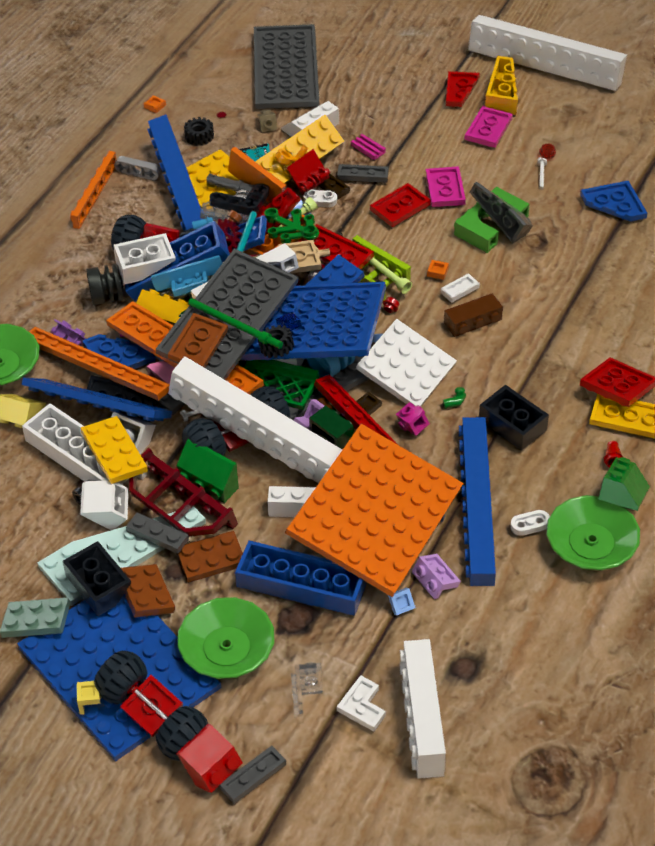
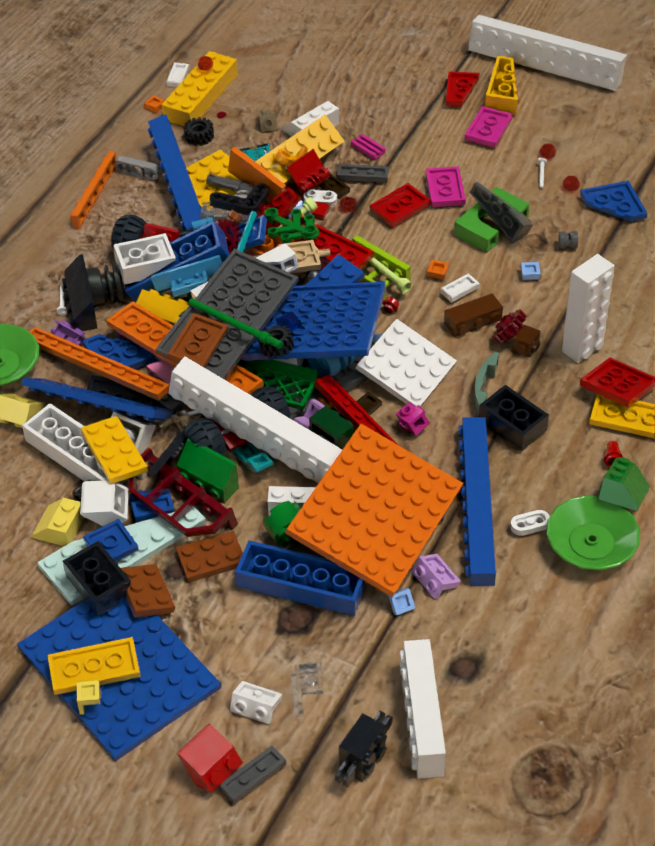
sand green plate [0,597,70,638] -> none
black plate [94,650,208,761] -> none
dark grey plate [126,513,189,554] -> none
bright green dish [178,597,274,679] -> none
dark grey plate [254,24,320,109] -> none
white plate [337,675,386,732] -> none
green arm [443,387,466,409] -> none
none -> light yellow slope [32,498,85,546]
none -> yellow plate [48,637,141,695]
none -> white piece [56,285,67,316]
none -> black slope [62,254,98,331]
none -> blue plate [83,519,139,562]
none -> blue plate [129,486,175,522]
none -> black wing [148,426,186,476]
none -> tan plate [157,414,193,431]
none -> yellow brick [162,51,238,126]
none -> white tile [166,63,190,87]
none -> clear red plate [197,56,213,71]
none -> white bracket [230,681,282,724]
none -> teal slope [232,442,274,472]
none -> green brick [263,501,301,548]
none -> red tile [311,201,330,220]
none -> black brick [335,711,393,787]
none -> clear red plate [340,197,357,212]
none -> sand green slope [474,352,499,417]
none -> dark red gear [492,309,527,344]
none -> reddish brown brick [513,325,541,357]
none -> light blue plate [521,262,541,280]
none -> dark grey wheel [558,231,578,249]
none -> white brick [562,254,615,363]
none -> clear red plate [563,176,580,191]

